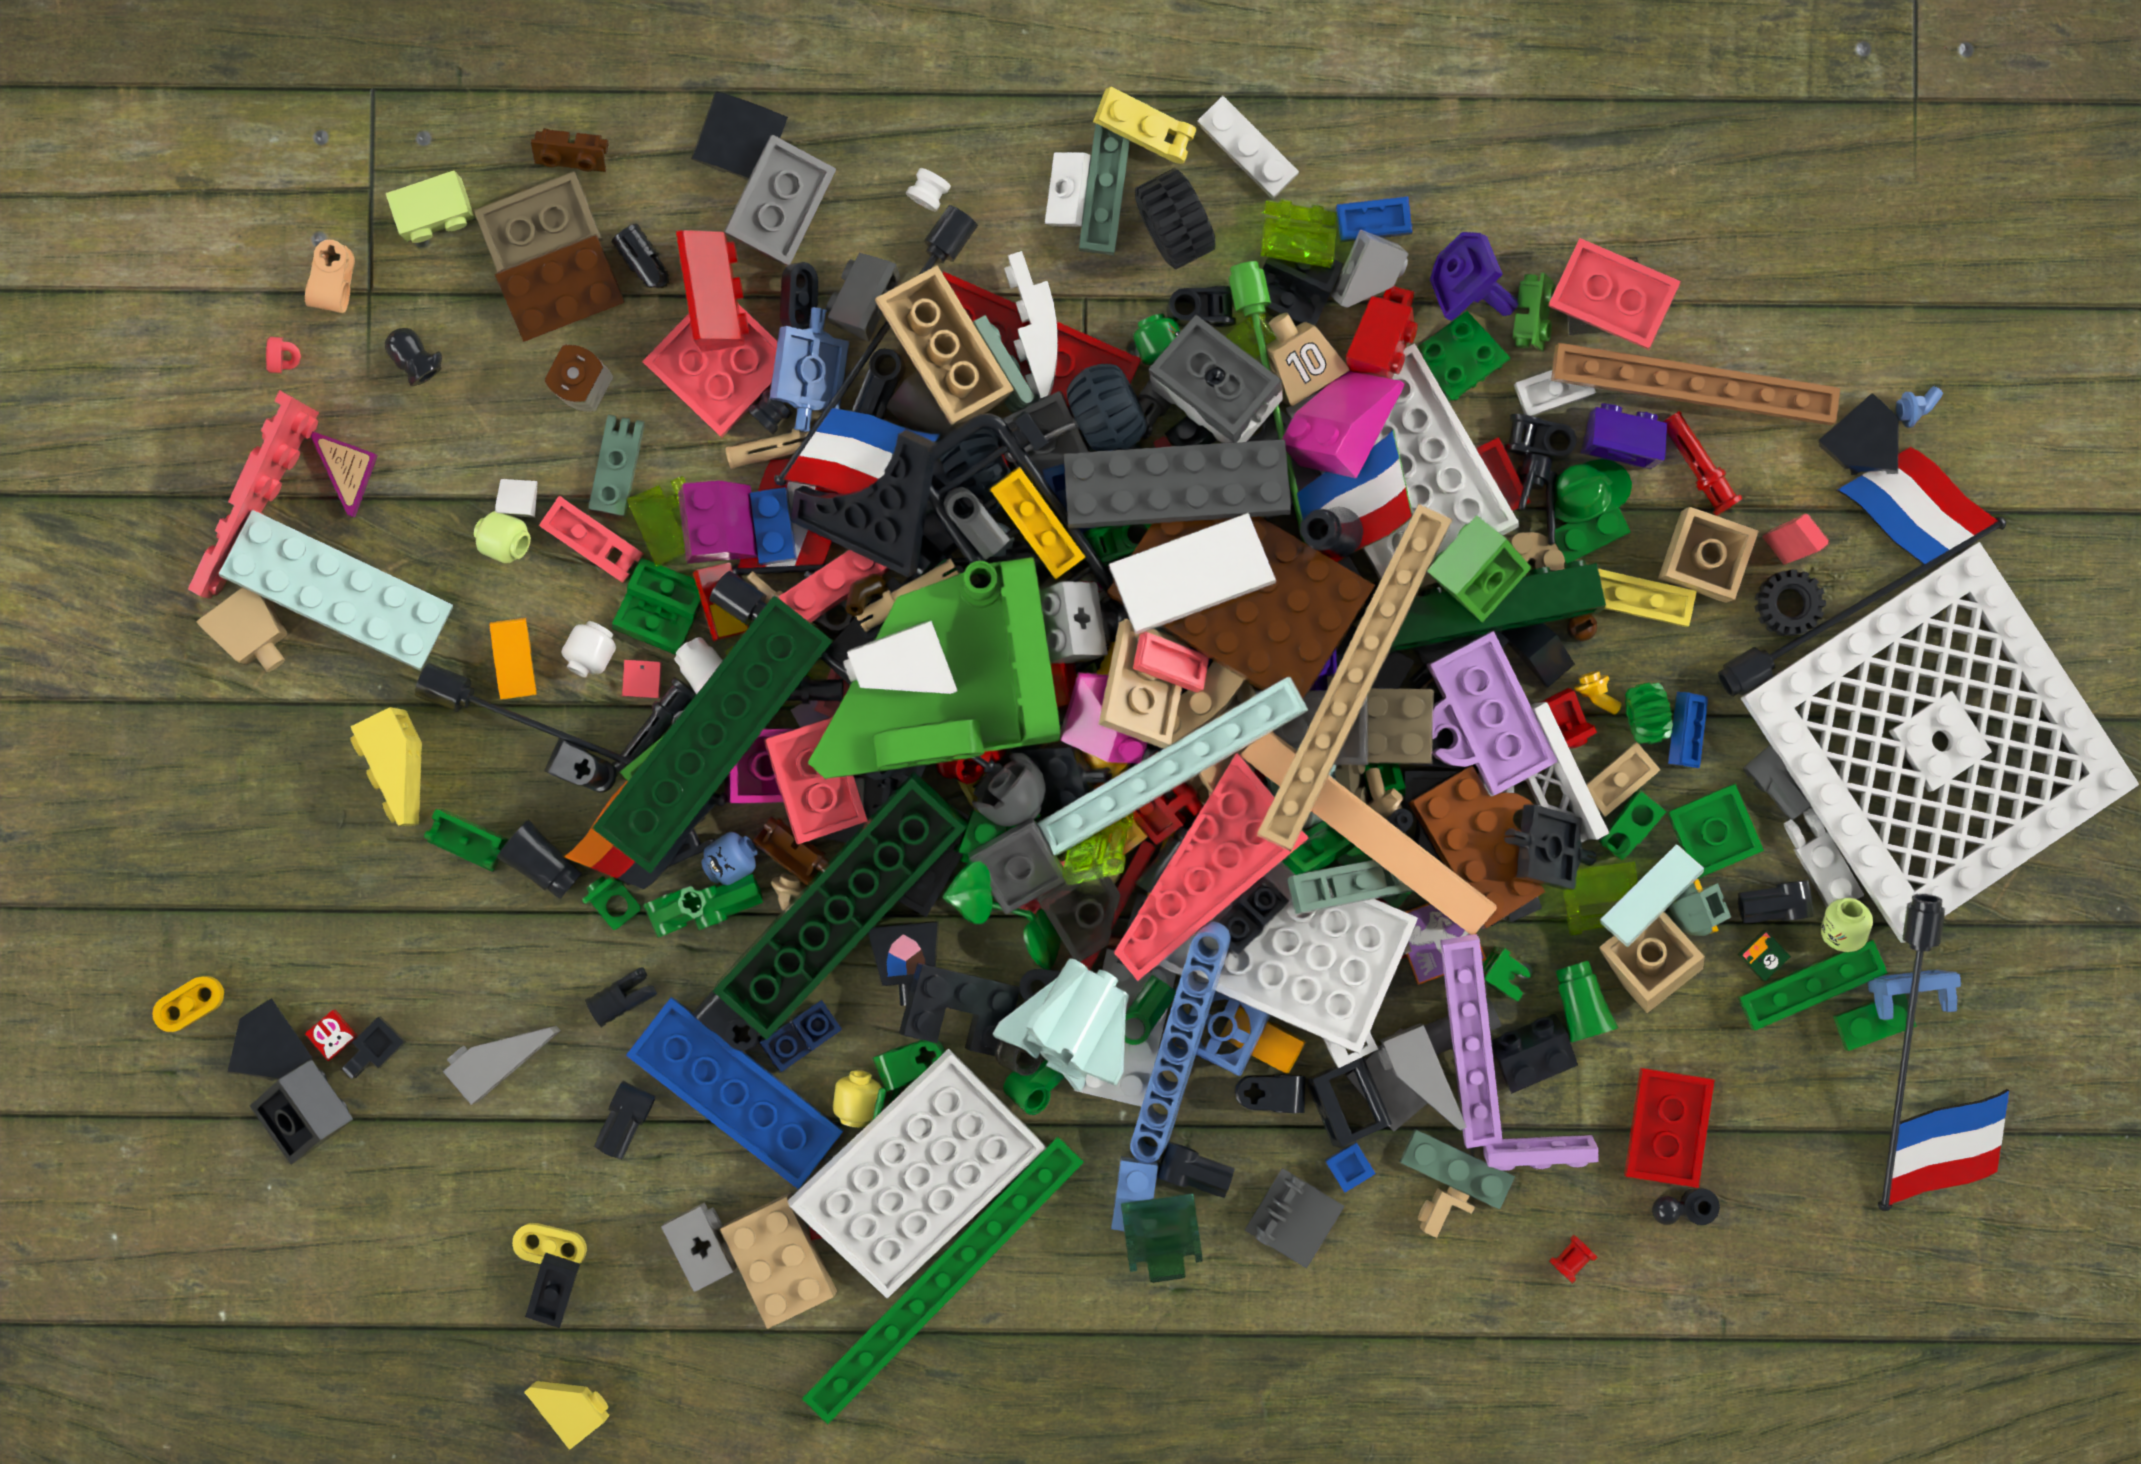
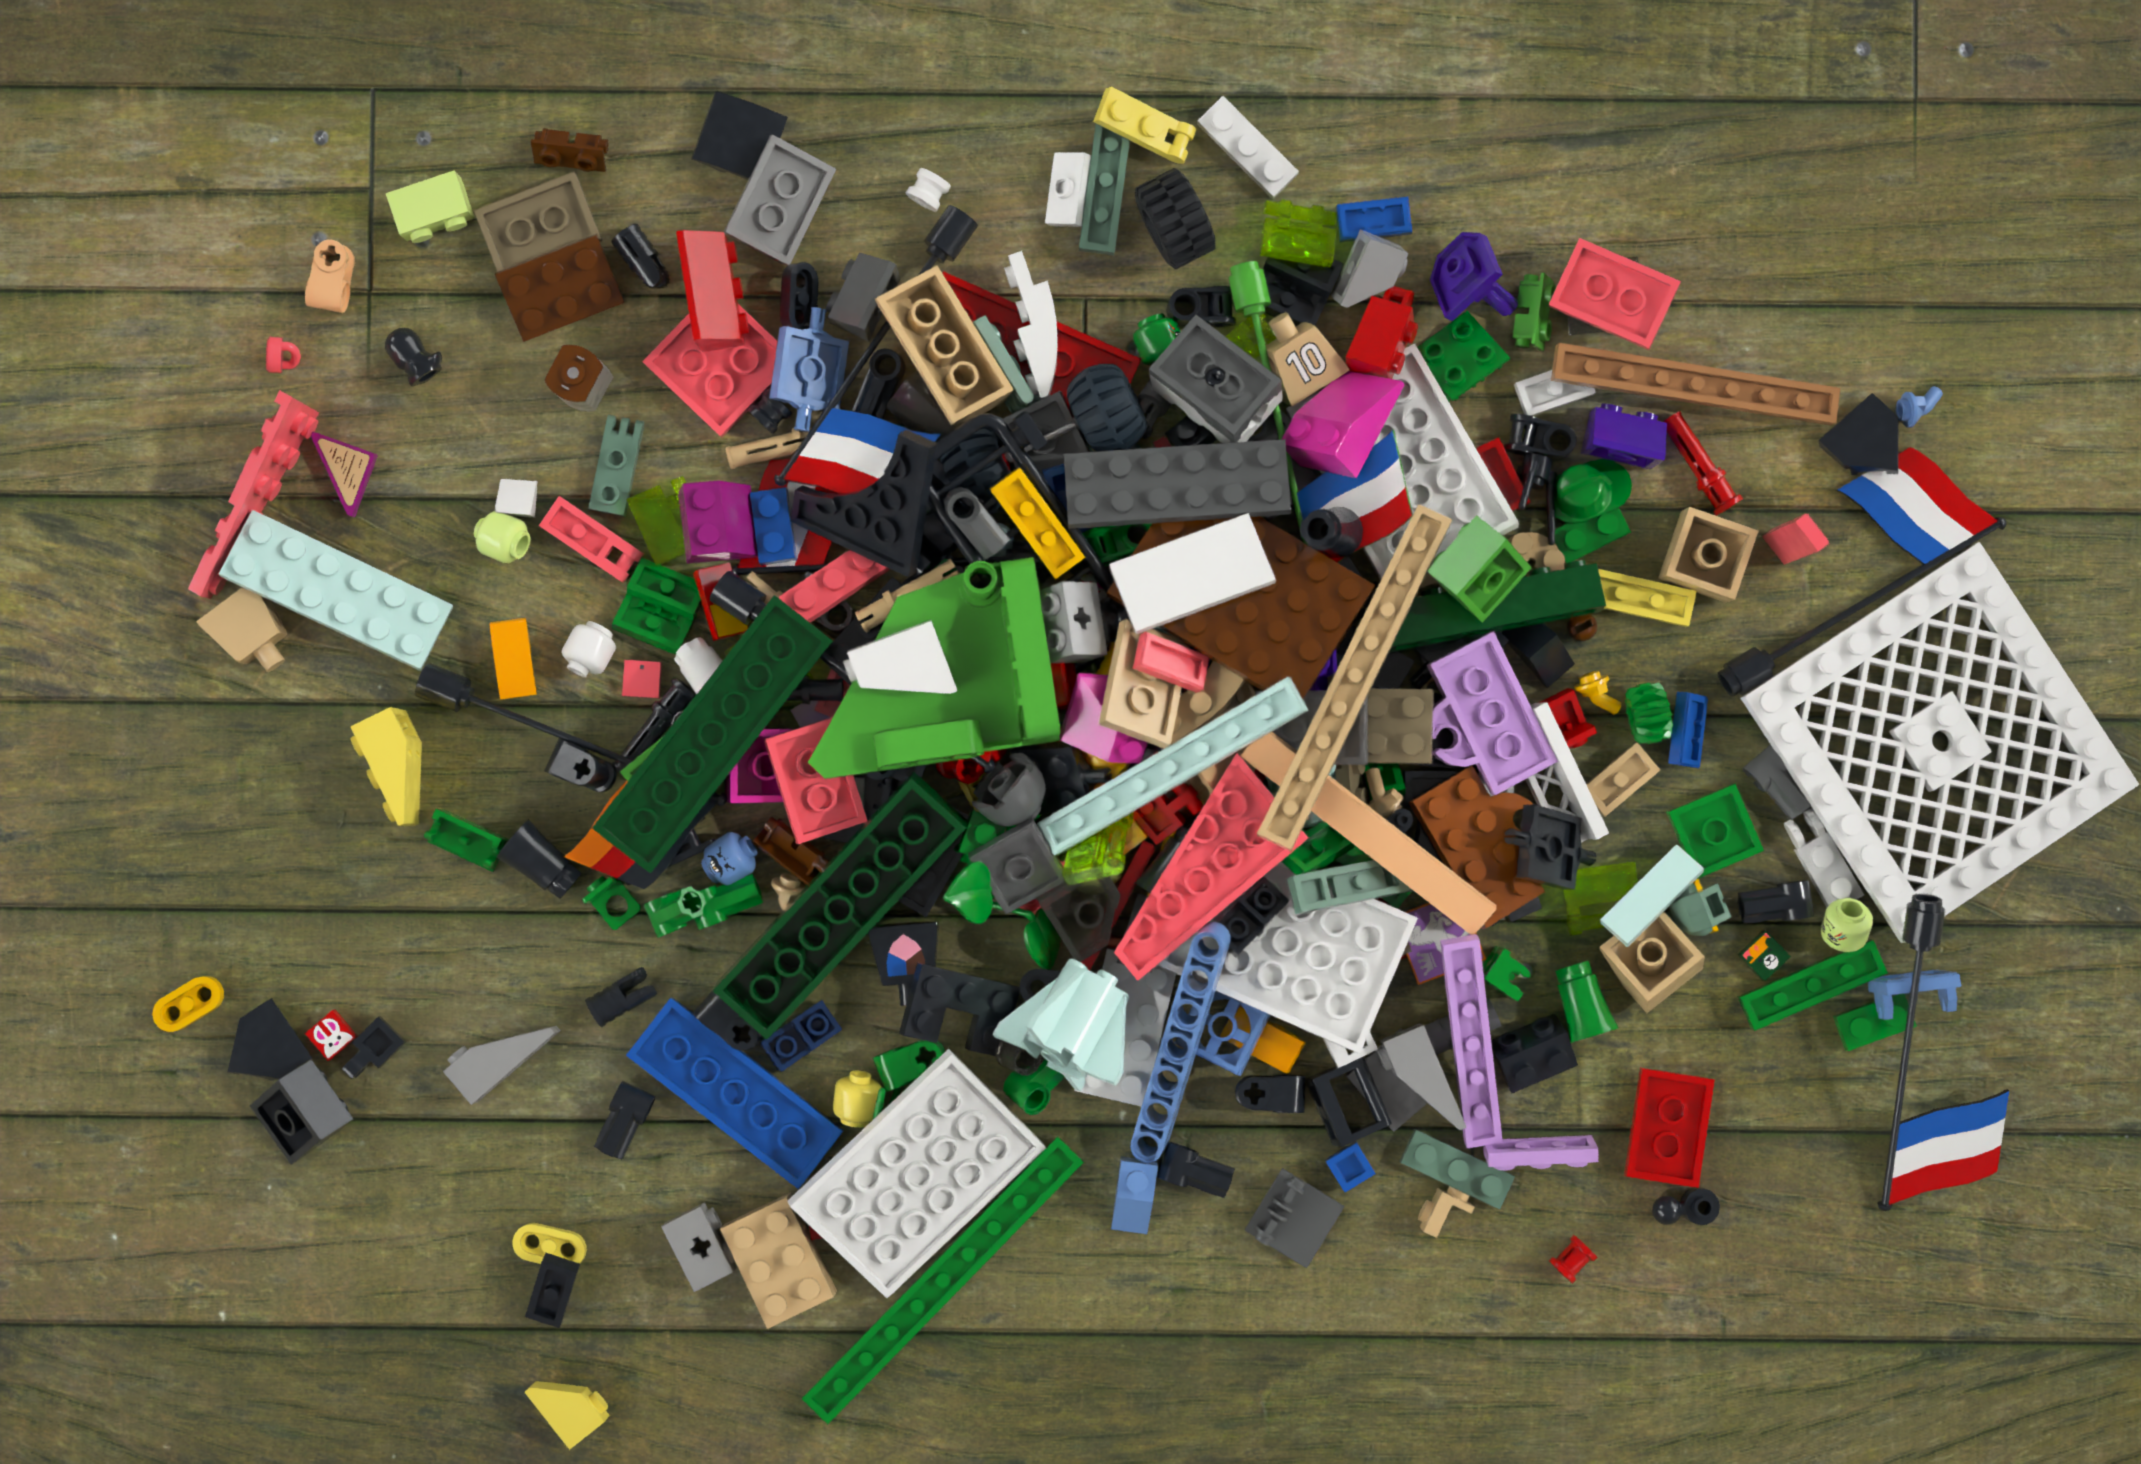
dark brown arm [846,574,888,616] -> none
clear green panel [1121,1194,1203,1283] -> none
green piece [1124,974,1177,1045] -> none
green leg [1598,789,1667,860] -> none
black tyre [1754,569,1826,636] -> none

